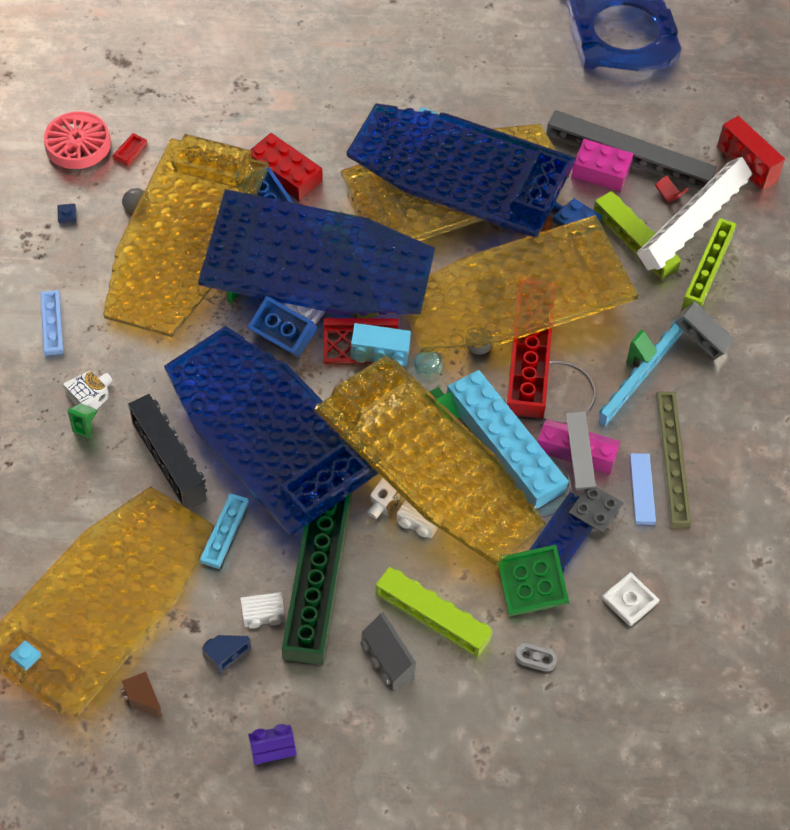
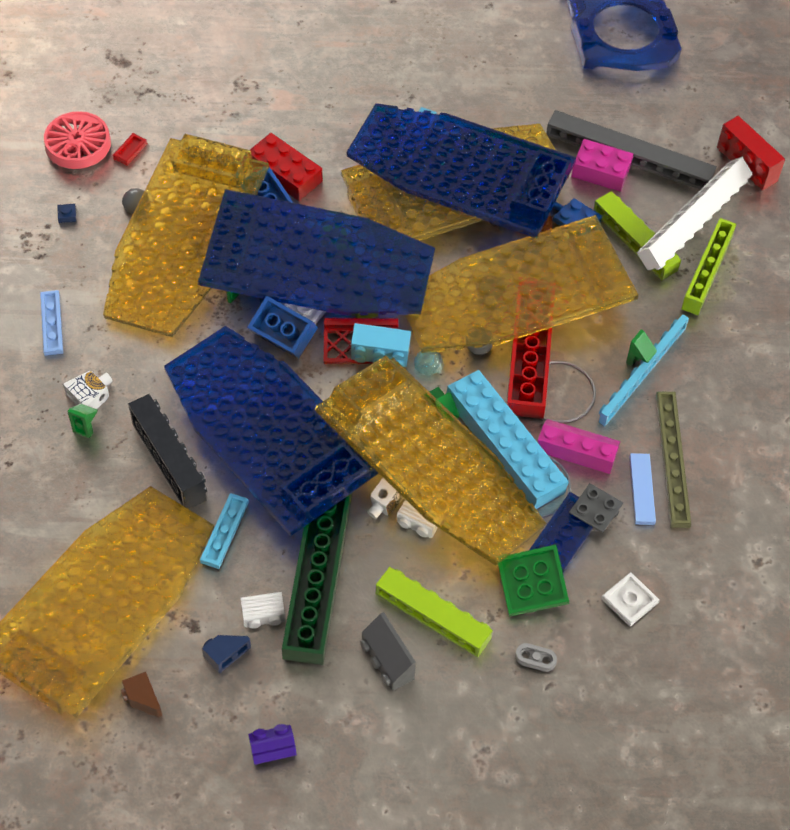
medium azure plate [10,641,41,671] -> none
light grey tile [566,411,596,490] -> none
red bracket [655,176,689,204] -> none
brick [675,302,735,360] -> none

